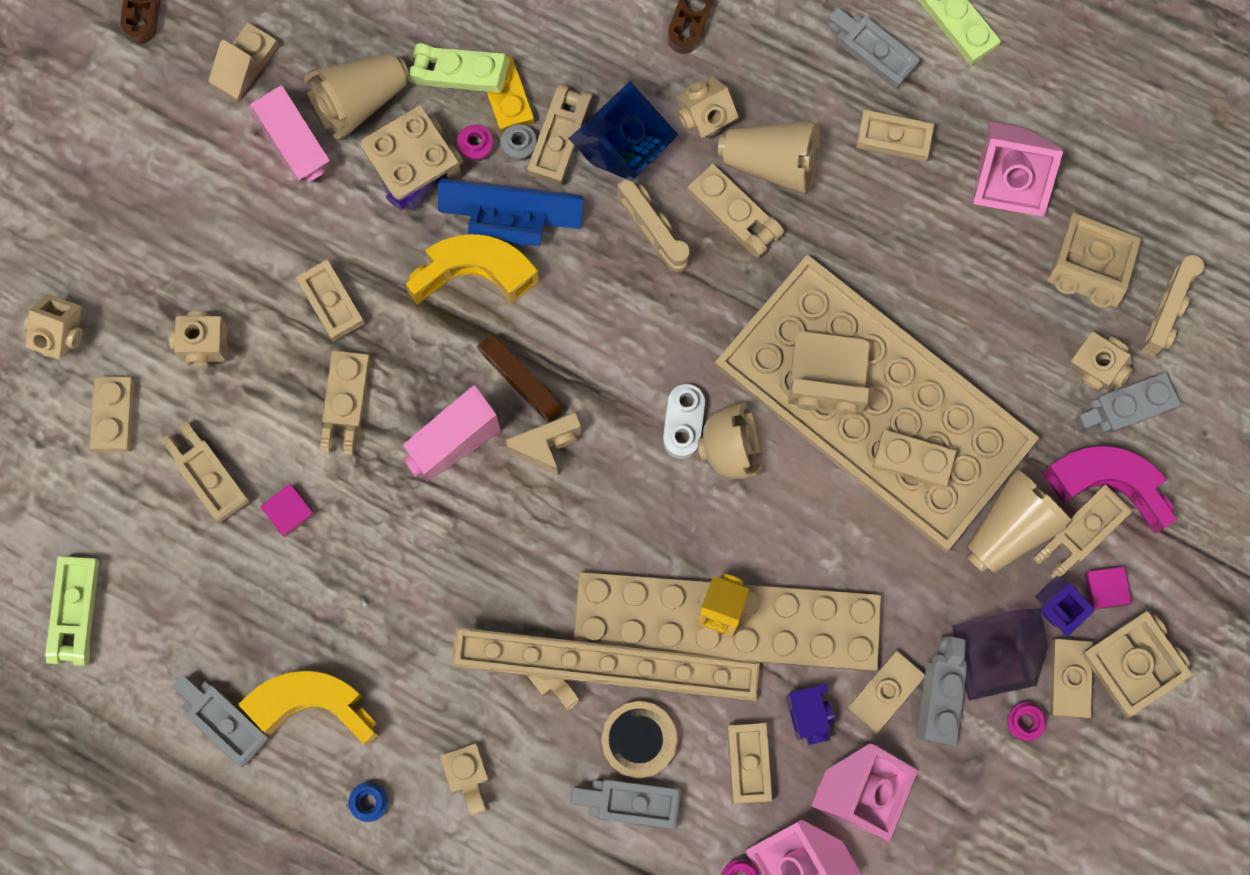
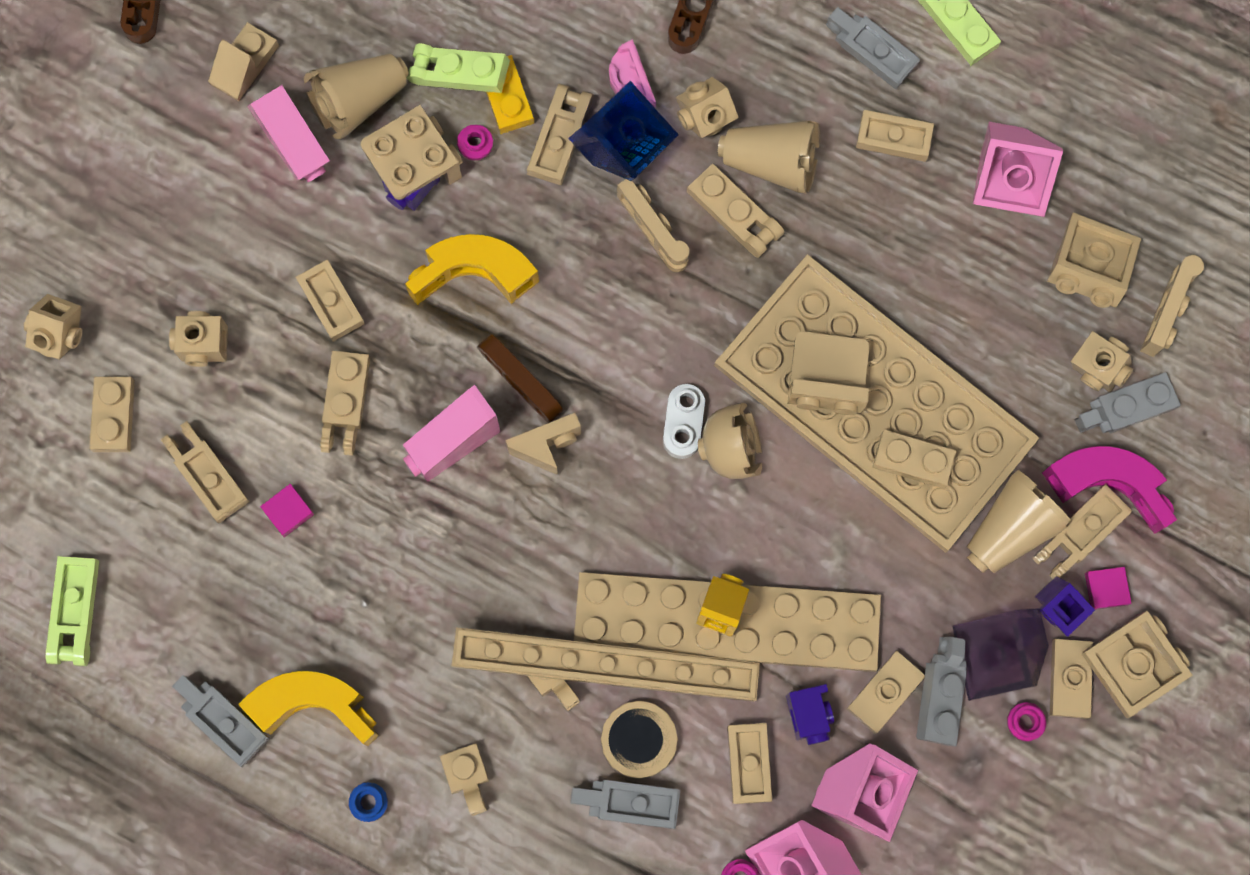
blue bracket [438,179,584,246] -> none
light grey plate [501,124,537,160] -> none
none -> bright pink plate [609,39,656,109]

